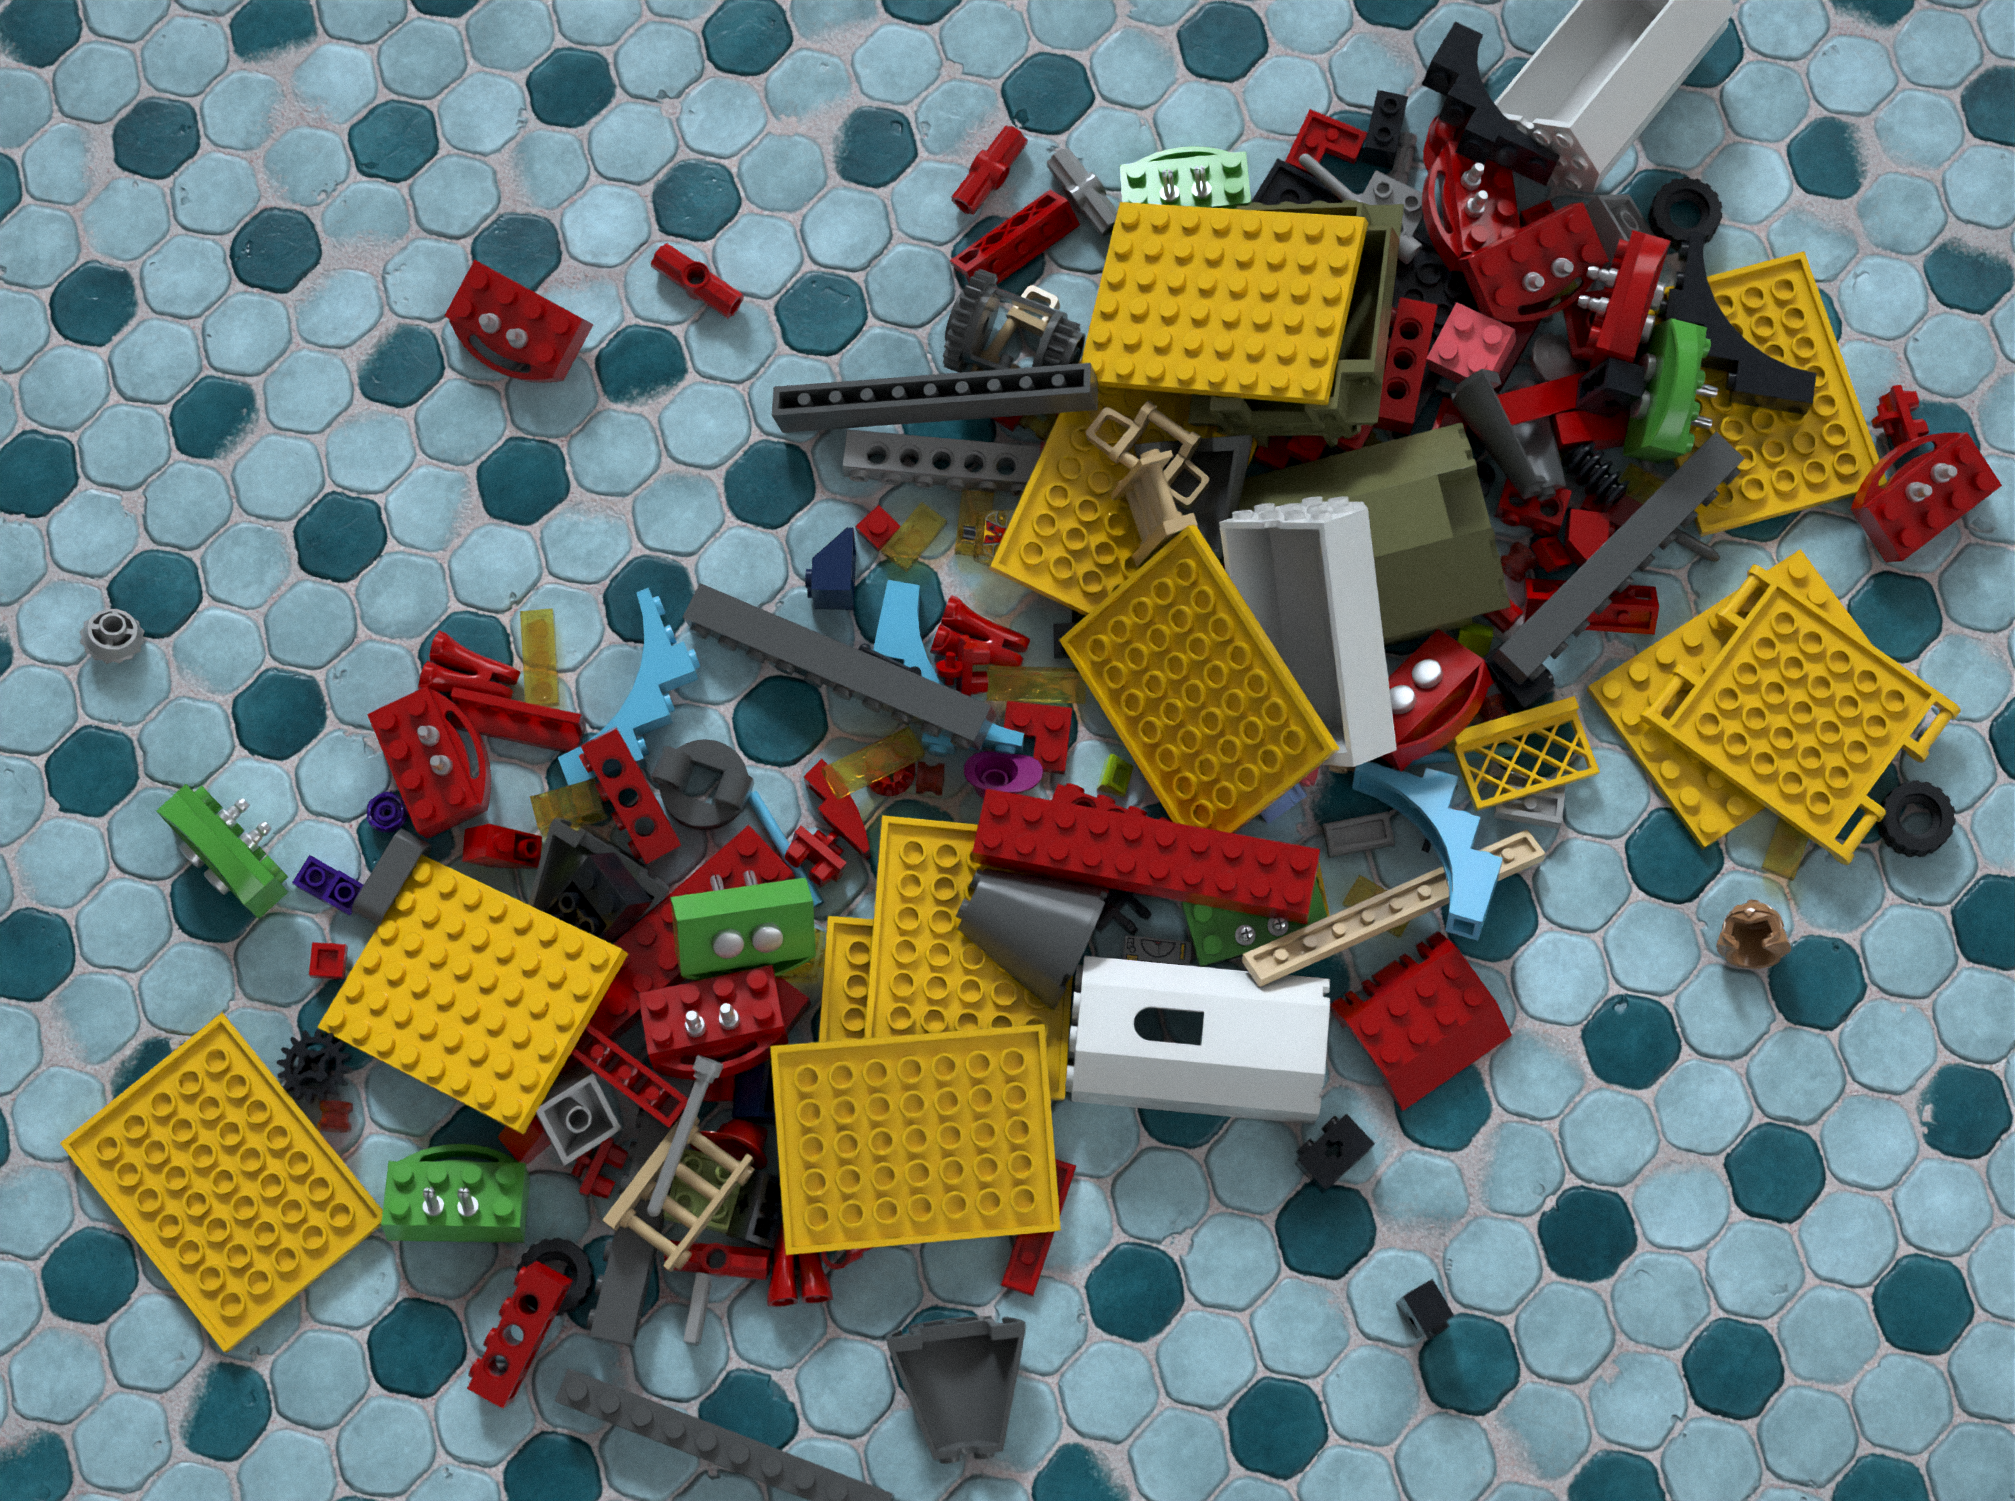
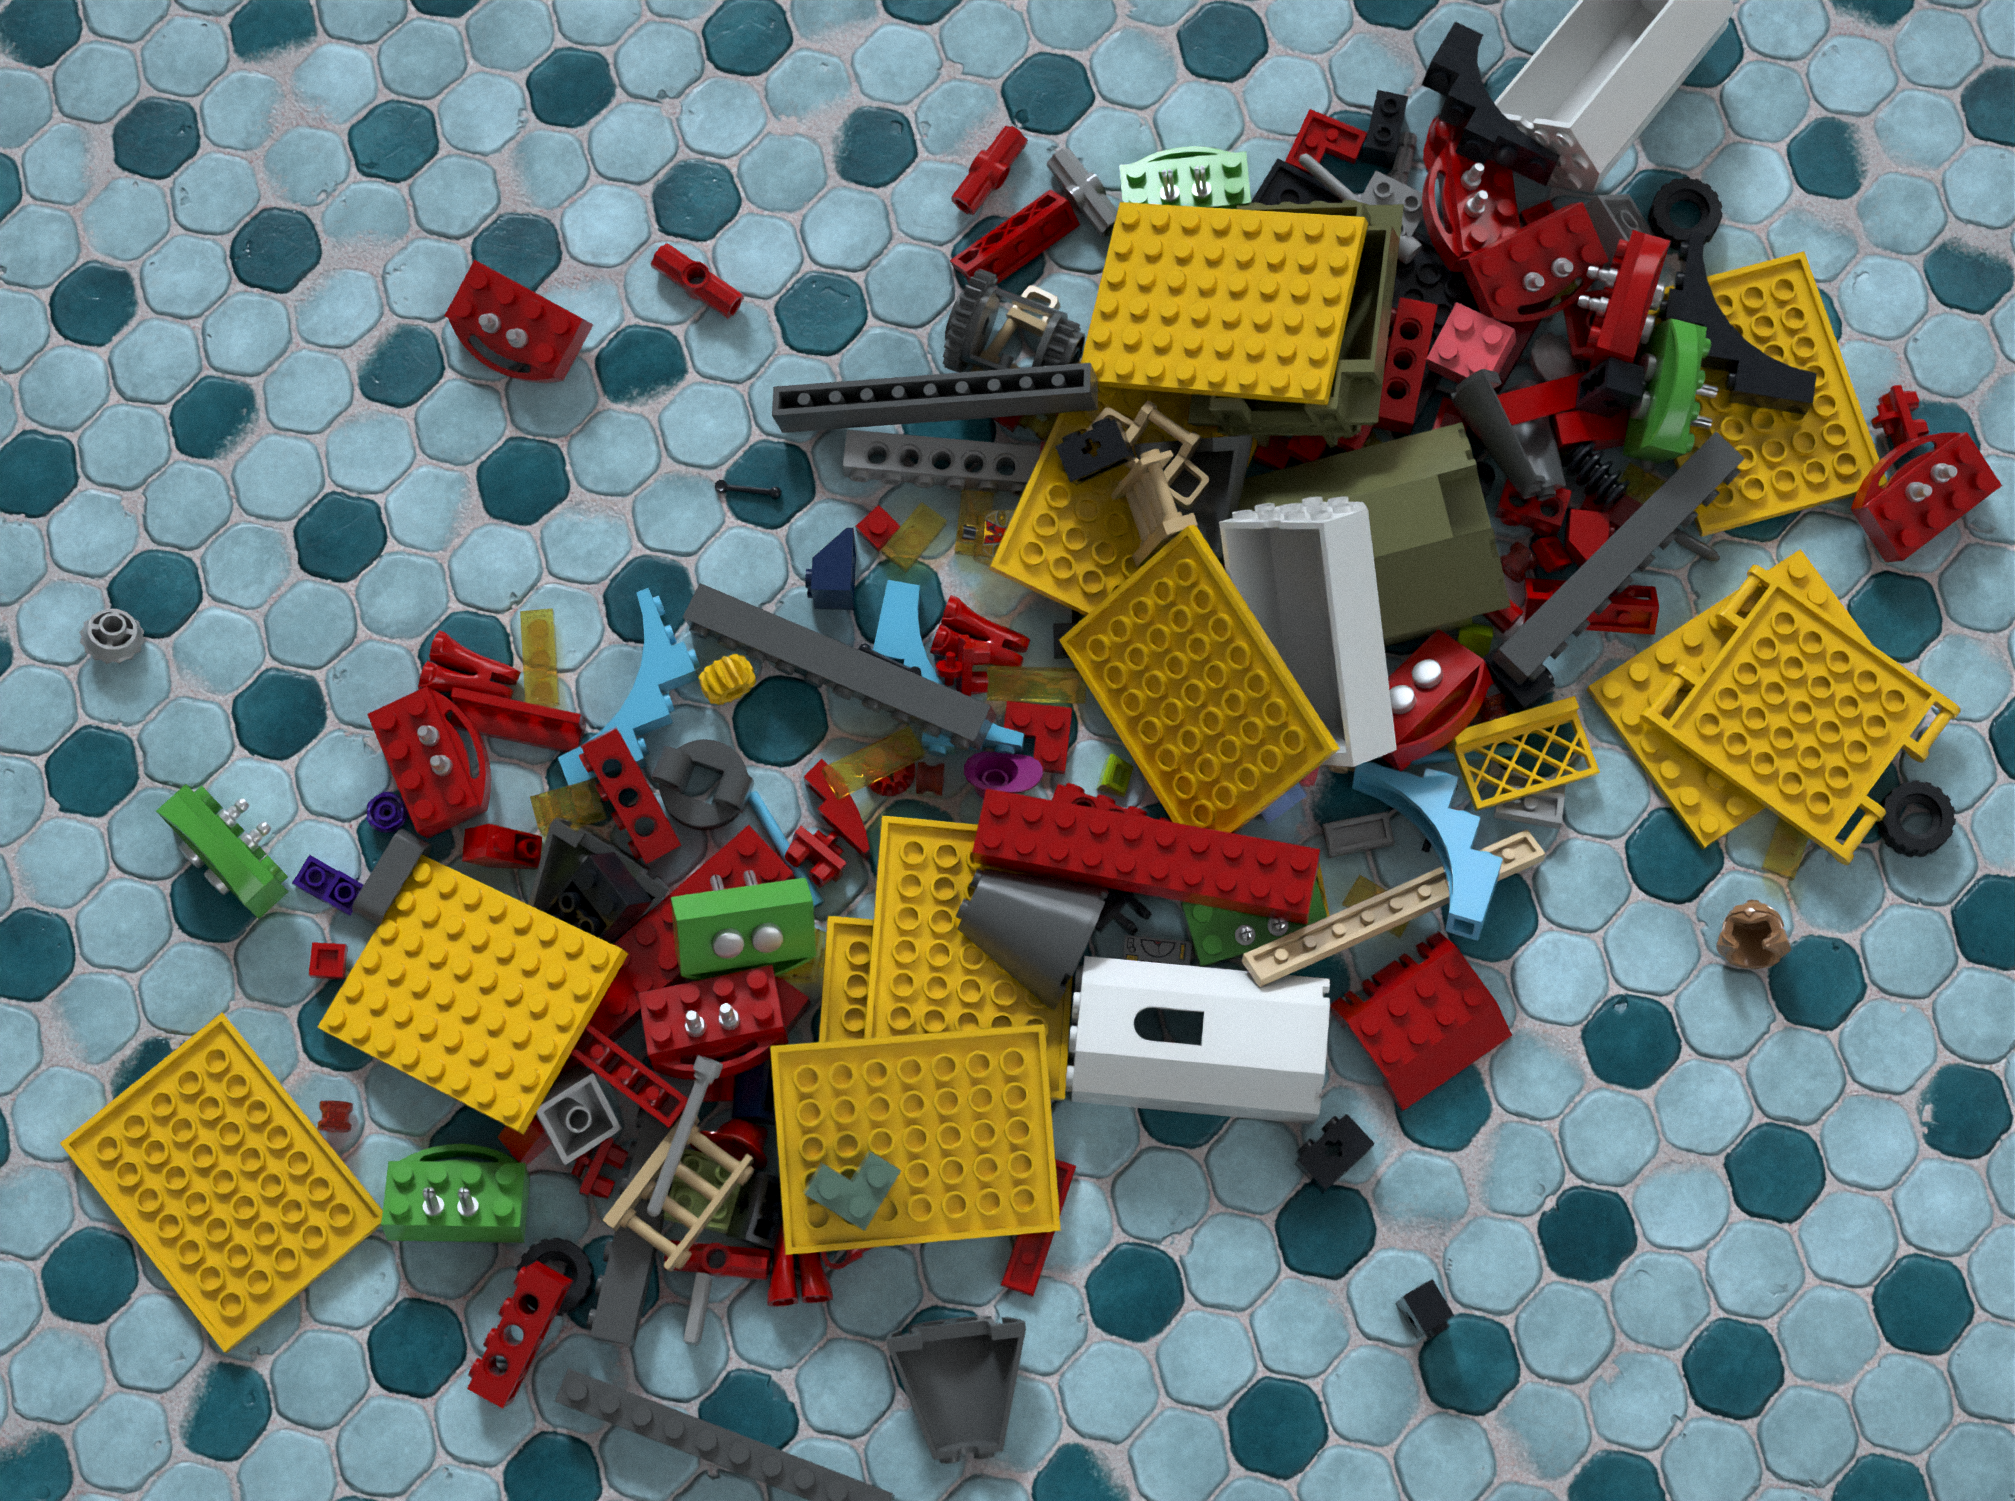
black gear [277,1029,353,1104] -> none
none -> yellow gear [699,654,756,705]
none -> black hinge [715,480,782,499]
none -> sand green brick [803,1150,901,1231]
none -> black brick [1055,418,1136,485]

